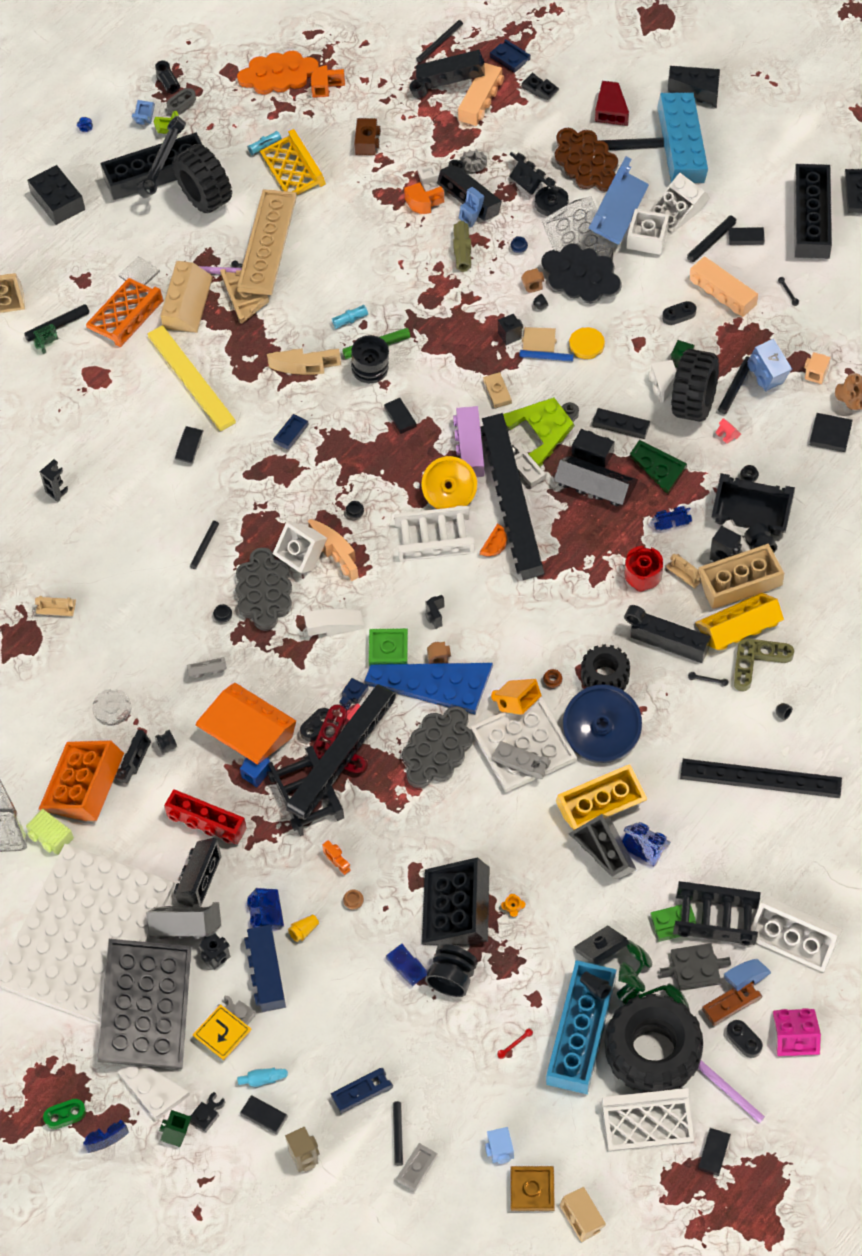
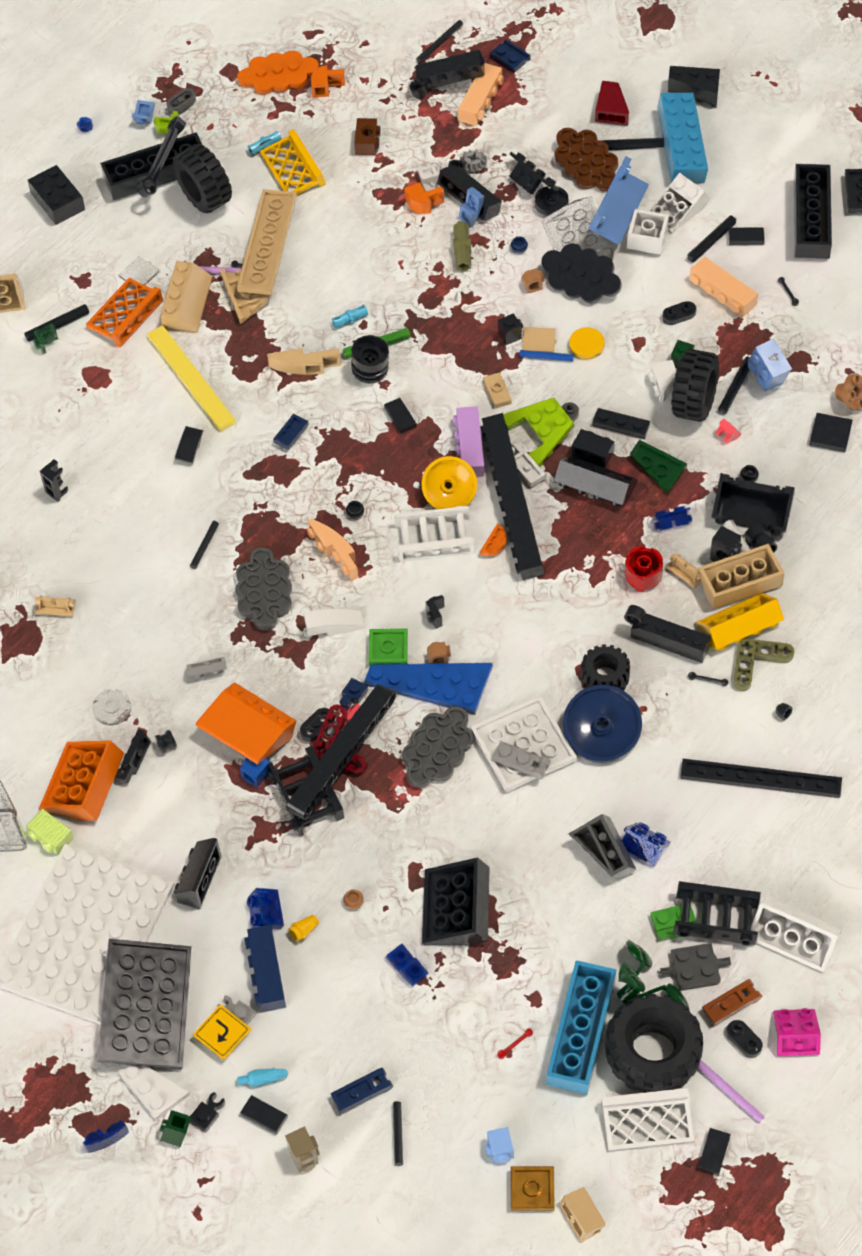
green plate [43,1099,86,1129] -> none
wedge [146,902,221,939] -> none
black piece [155,60,180,94] -> none
red brick [164,789,247,845] -> none
black brick [199,933,230,970] -> none
black plate [213,604,232,623] -> none
white slope [273,521,327,573] -> none
orange plate [322,840,351,875] -> none
light grey plate [396,1143,438,1192] -> none
black wheel [425,944,478,997] -> none
light orange torso [491,679,542,715] -> none
light orange plate [501,894,526,917] -> none
black slope [521,72,559,100] -> none
black hinge [533,294,548,309] -> none
dark orange plate [543,669,563,688] -> none
yellow slope [556,764,647,830] -> none
black plate [574,925,629,965] -> none
black cone [580,971,612,1000] -> none
medium blue slope [724,959,771,991] -> none
light nougat brick [804,352,831,384] -> none

